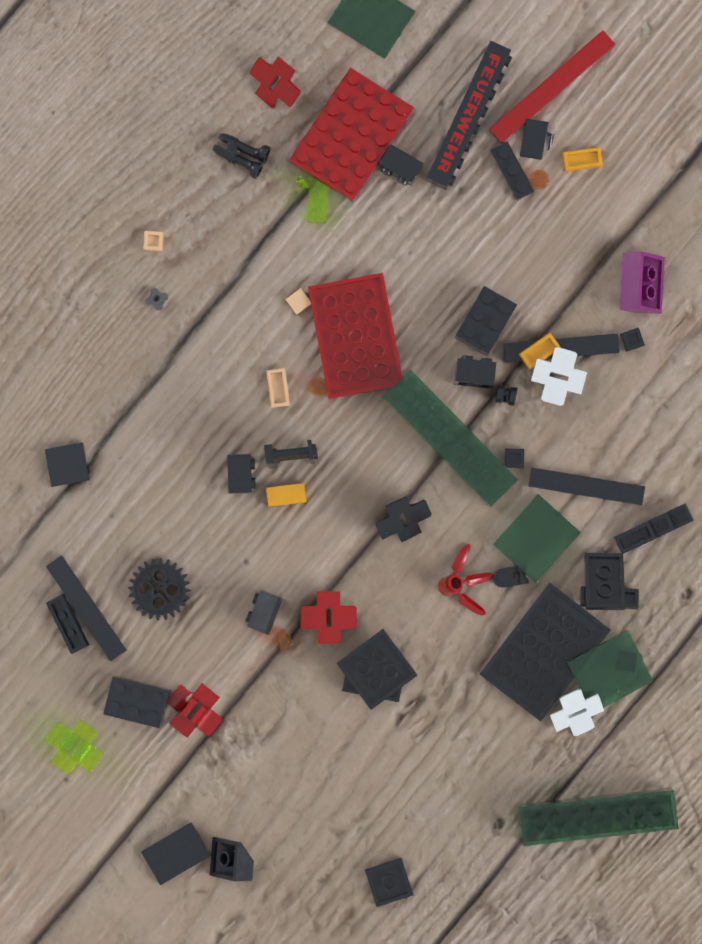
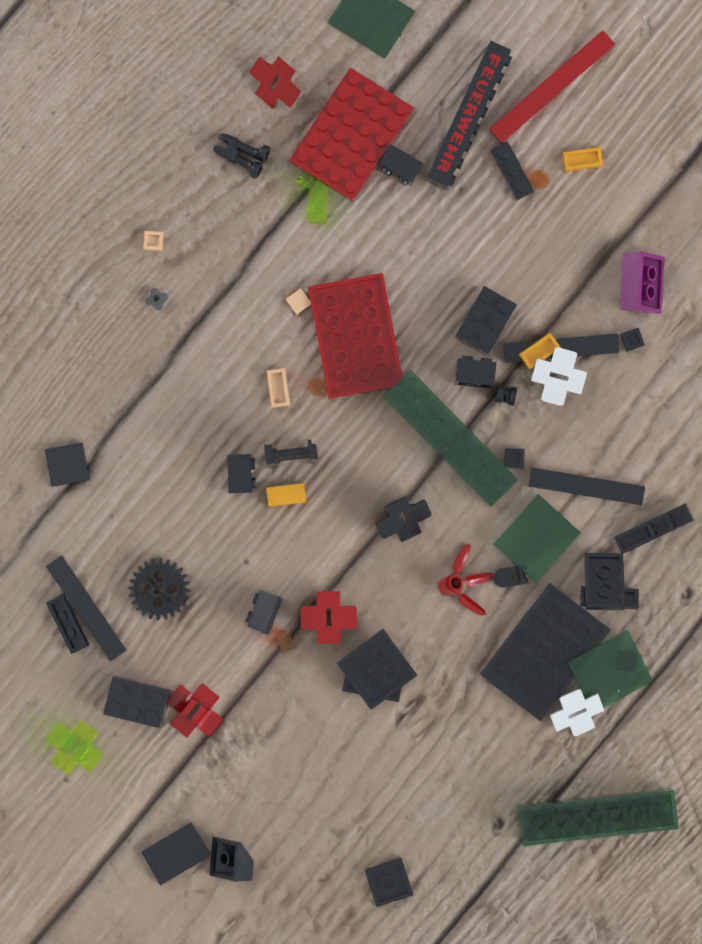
black piece [520,119,554,160] -> none

